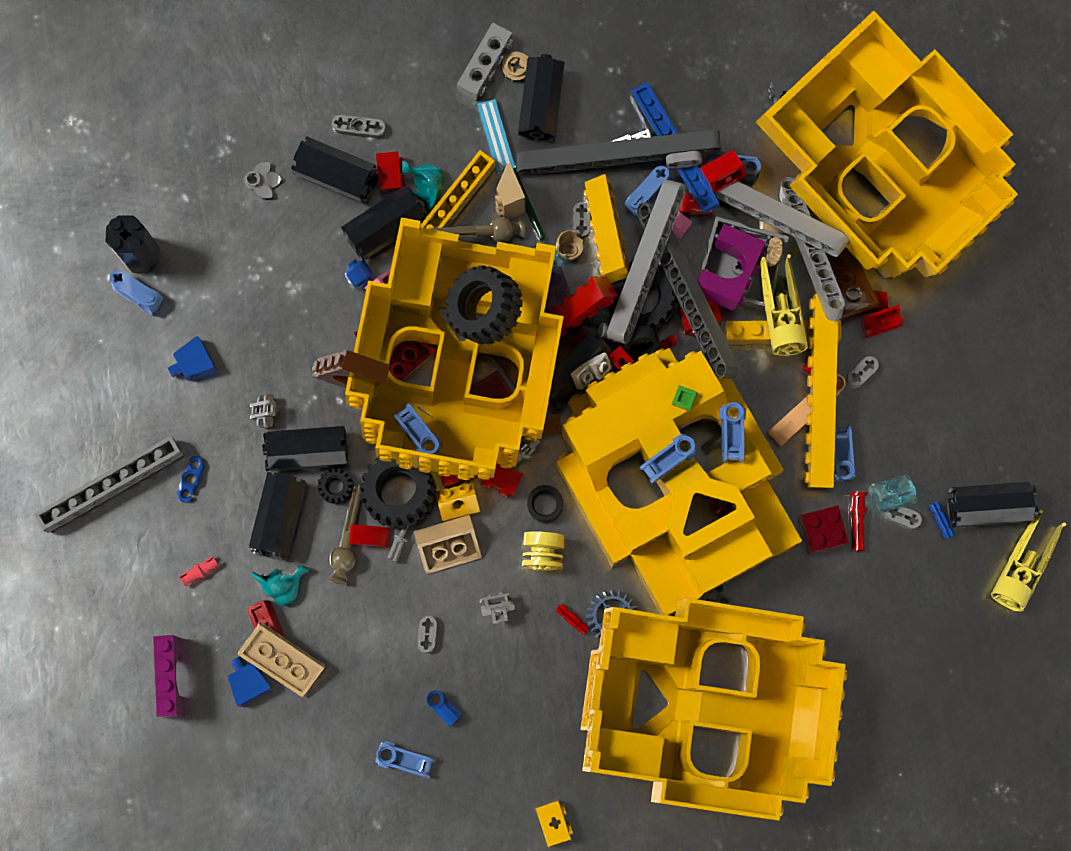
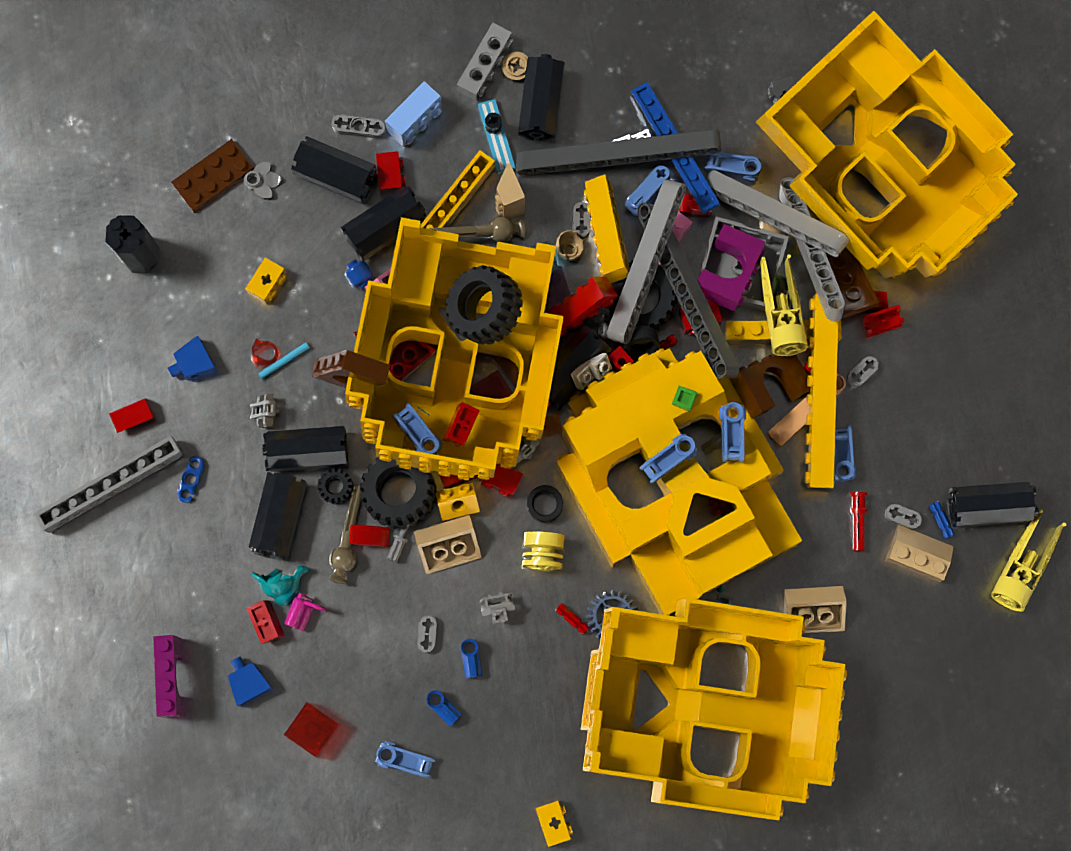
medium blue piece [109,270,163,314] -> none
coral pin [179,556,219,586] -> none
tan plate [238,622,325,698] -> none
teal piece [402,160,444,211] -> none
dark green bar [513,170,546,240] -> none
light grey beam [666,151,702,169] -> none
red brick [700,150,747,193] -> none
tan gear [764,237,783,267] -> none
dark red brick [798,505,849,555] -> none
clear light blue brick [871,474,917,513] -> none
none -> red hinge [109,398,154,433]
none -> reddish brown plate [171,139,254,213]
none -> yellow brick [245,257,287,304]
none -> clear red piece [251,338,279,367]
none -> medium azure bar [258,342,310,380]
none -> dark pink piece [284,593,326,631]
none -> clear red brick [284,702,341,758]
none -> light blue brick [385,81,442,147]
none -> red hinge [442,402,480,447]
none -> blue piece [461,639,482,678]
none -> black bush [485,113,502,134]
none -> reddish brown arch [729,354,810,419]
none -> tan slope [784,586,847,633]
none -> tan slope [885,525,954,582]

